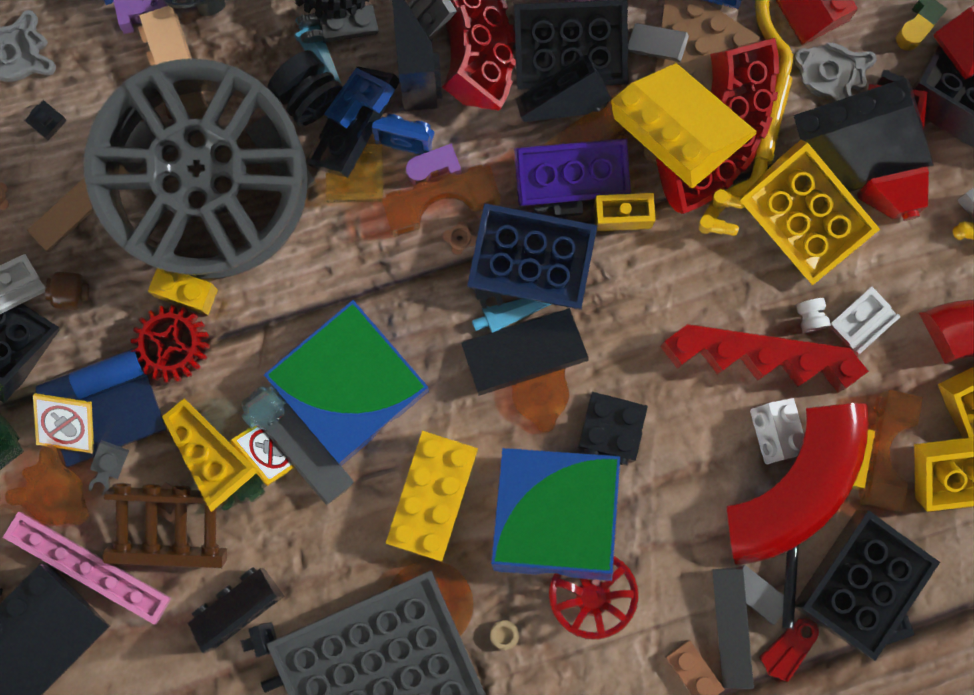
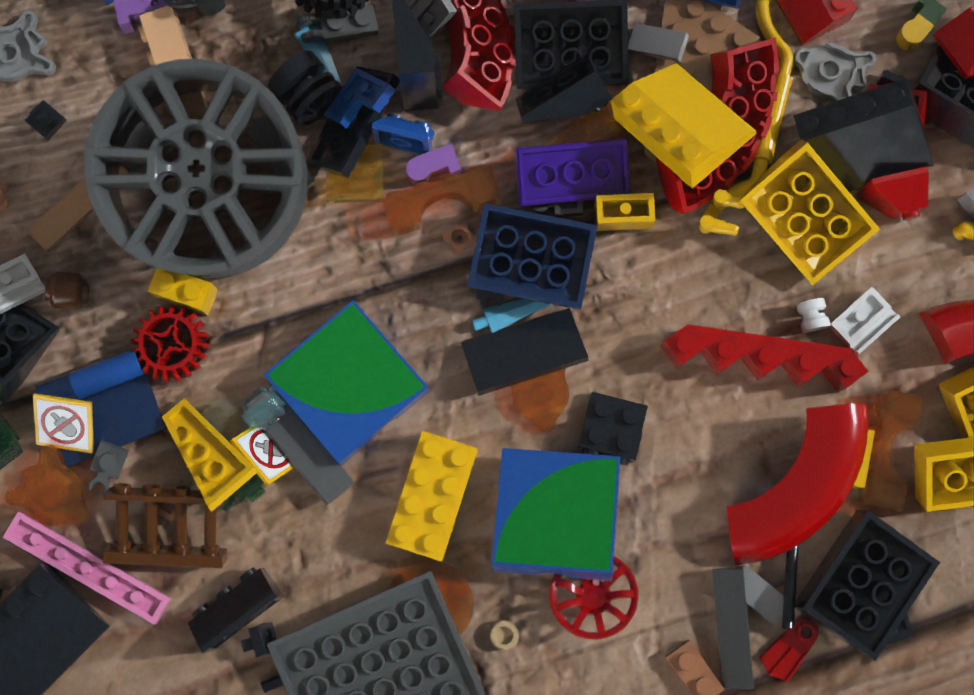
white bracket [750,398,804,464] -> none

